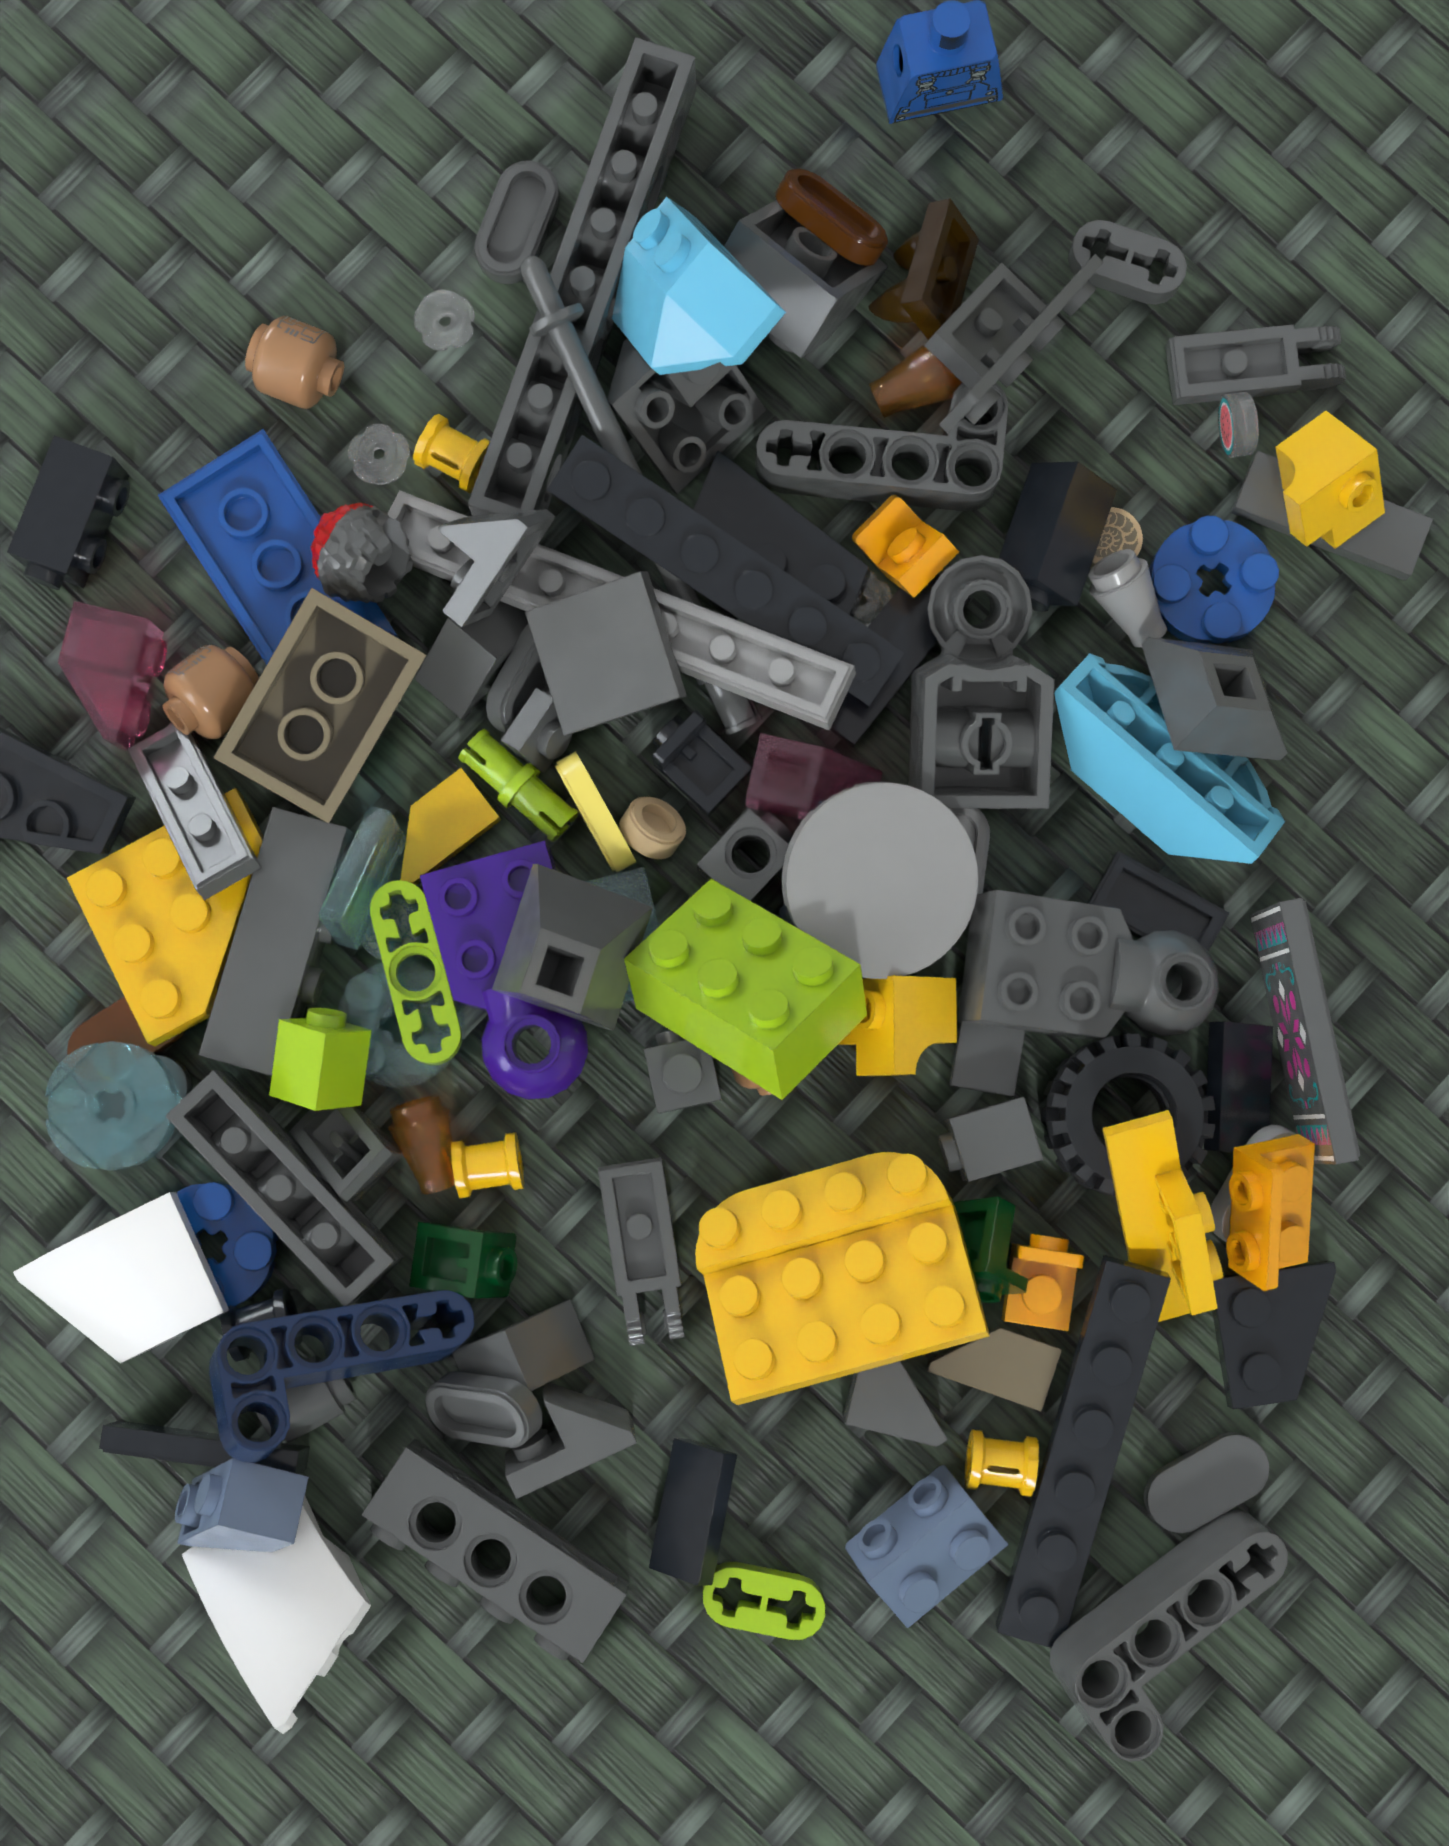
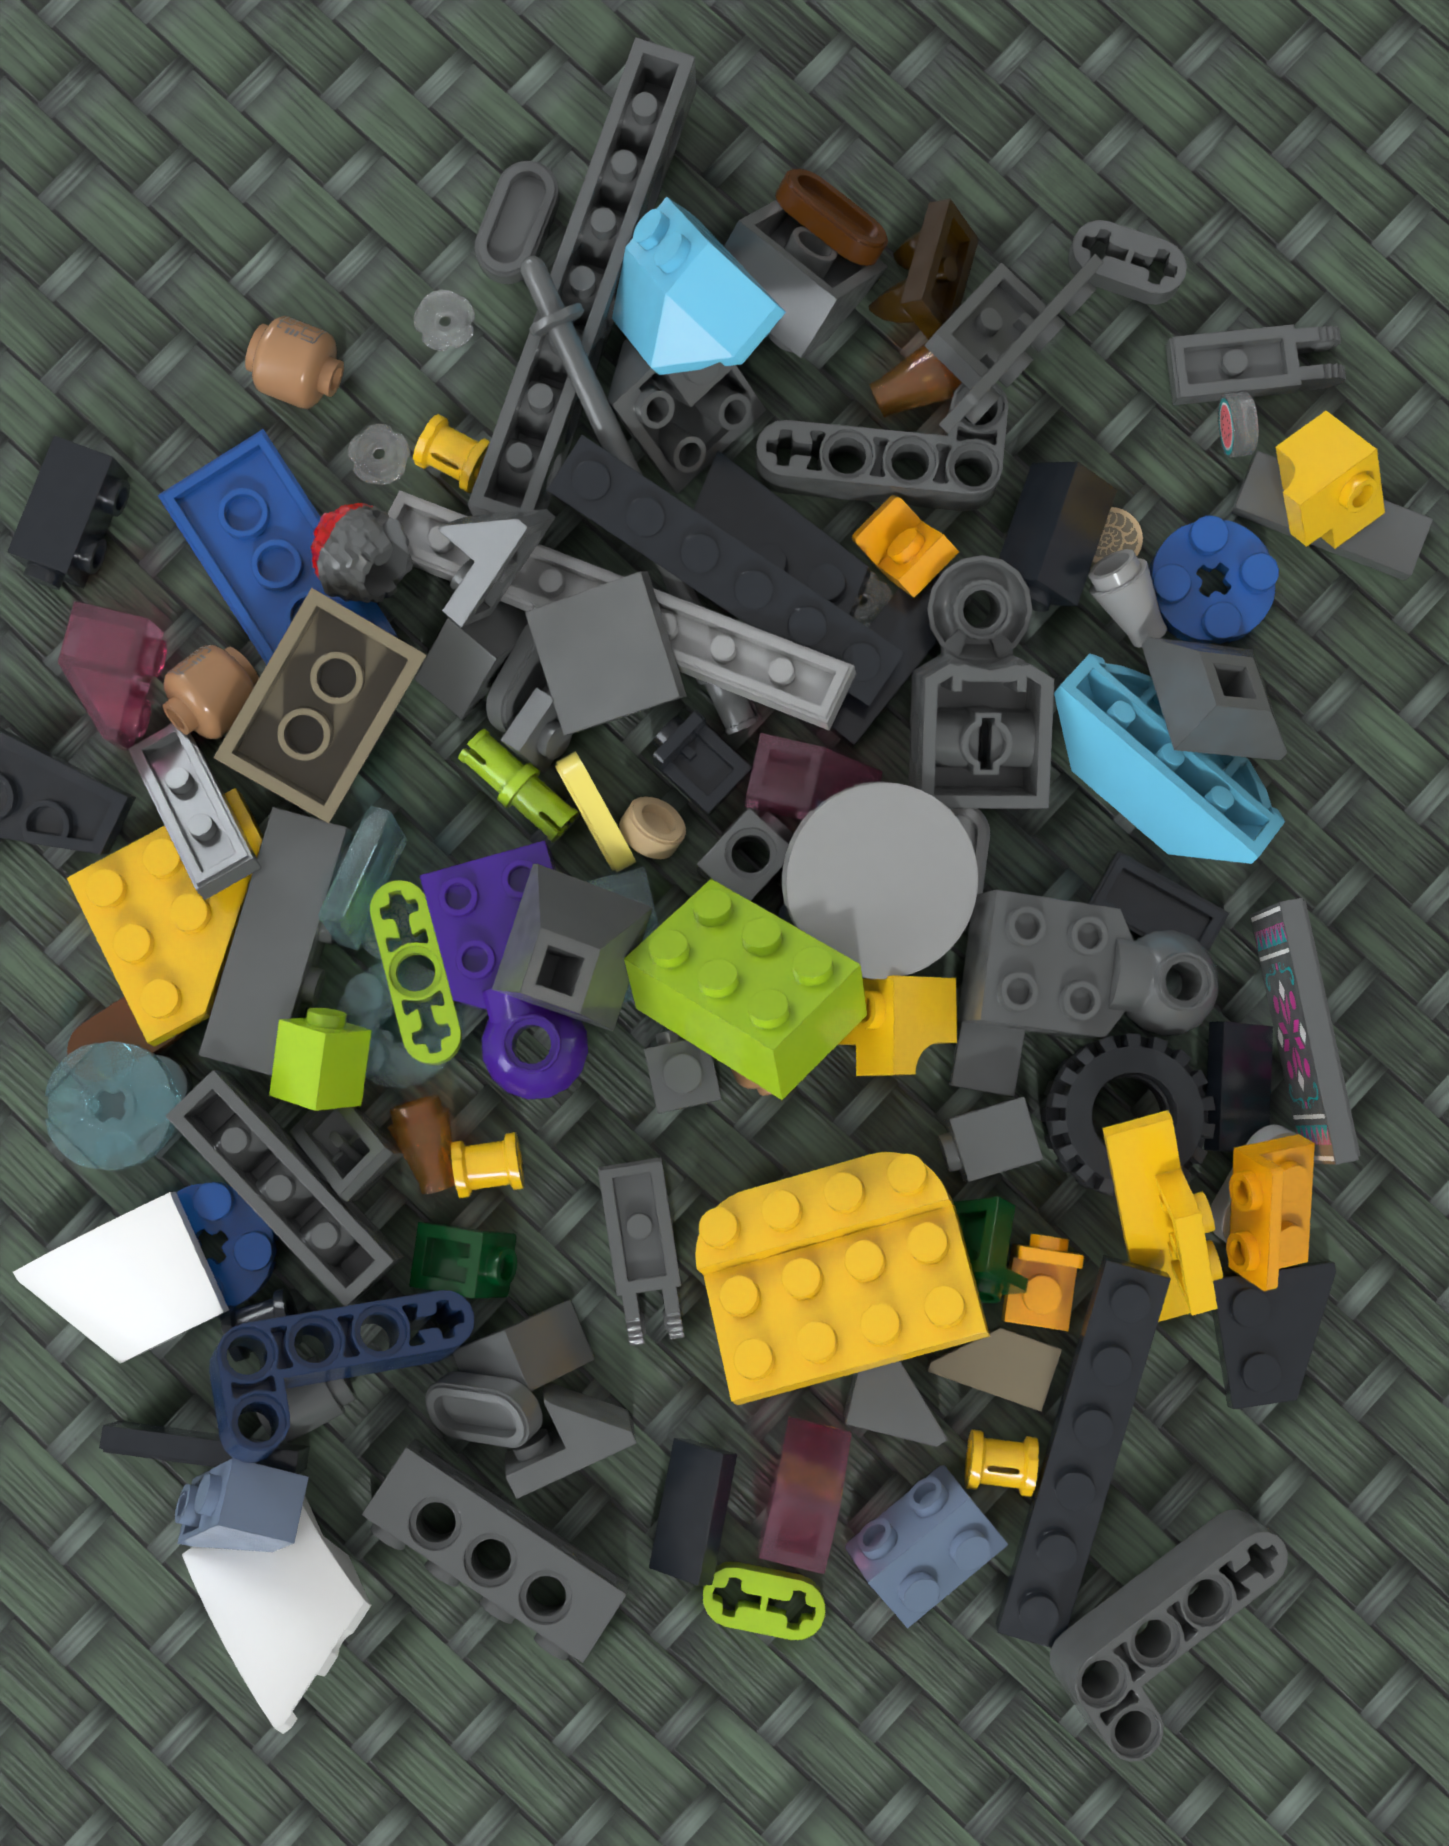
yellow tile [400,768,501,885] -> none
blue torso [876,0,1003,124] -> none
dark grey tile [1144,1432,1269,1533] -> none
none -> clear pink slope [758,1416,852,1574]

